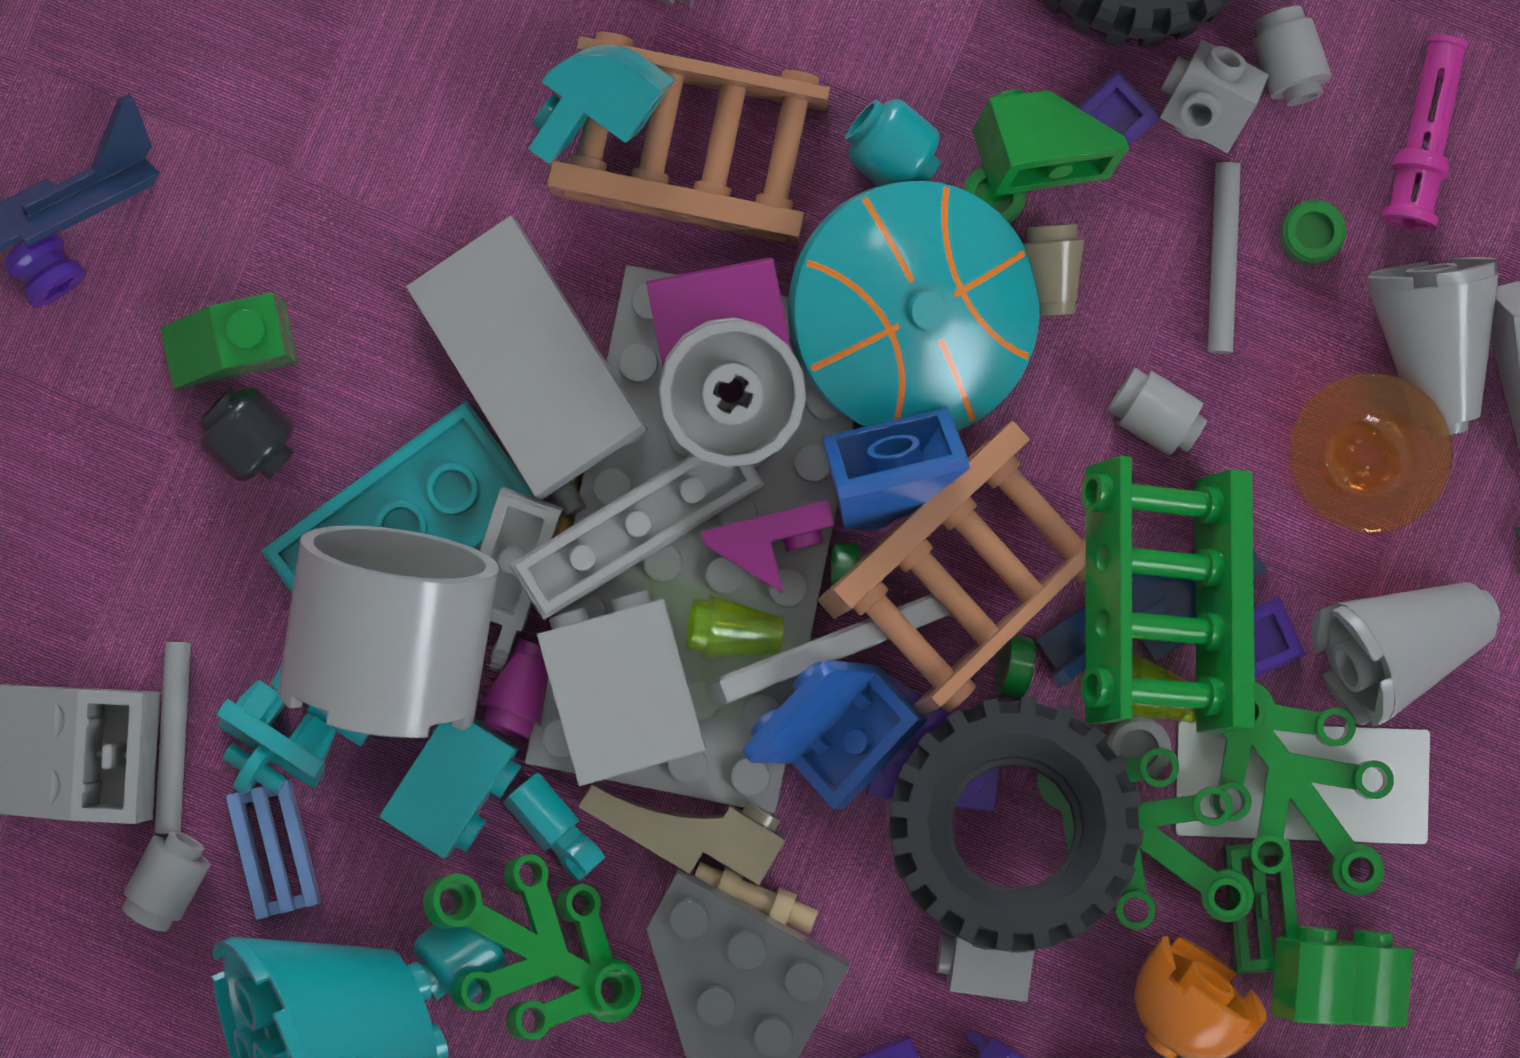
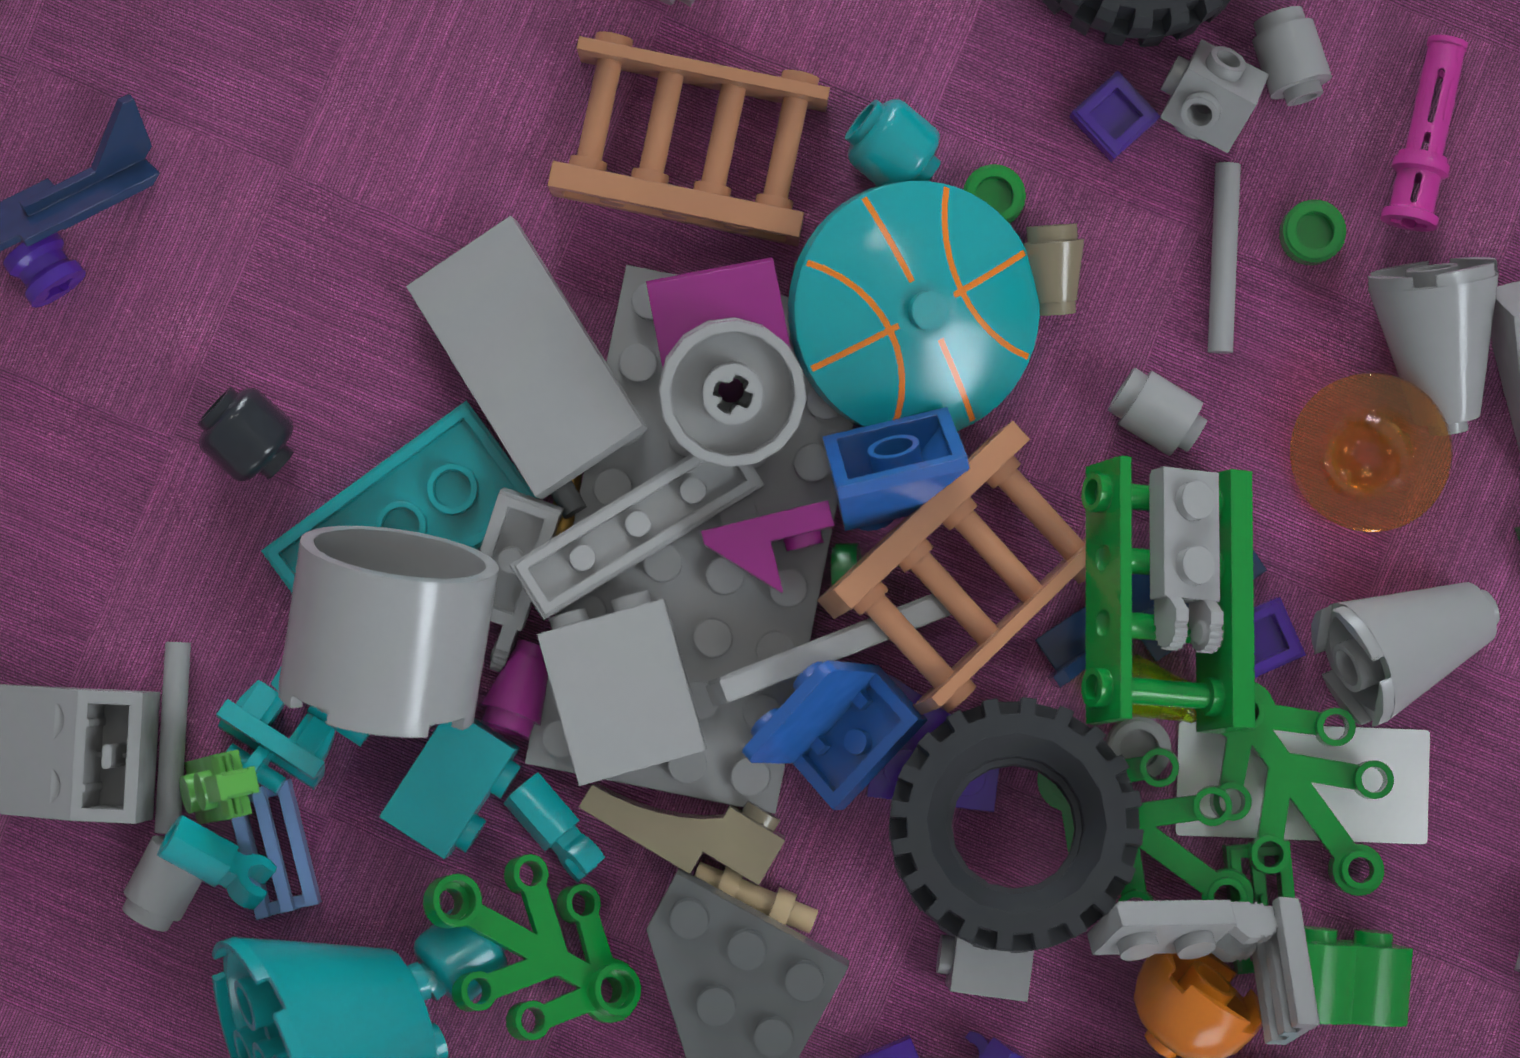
green slope [160,292,299,390] -> none
teal brick [528,45,675,164] -> none
clear neon green cone [686,594,784,658] -> none
green slope [972,89,1129,196] -> none
green tile [994,634,1036,700] -> none
none -> teal bar [157,815,277,910]
none -> bright green hinge [179,749,260,824]
none -> light grey hinge [1087,900,1278,962]
none -> light grey hinge [1149,466,1224,654]
none -> light grey tile [1252,897,1319,1045]

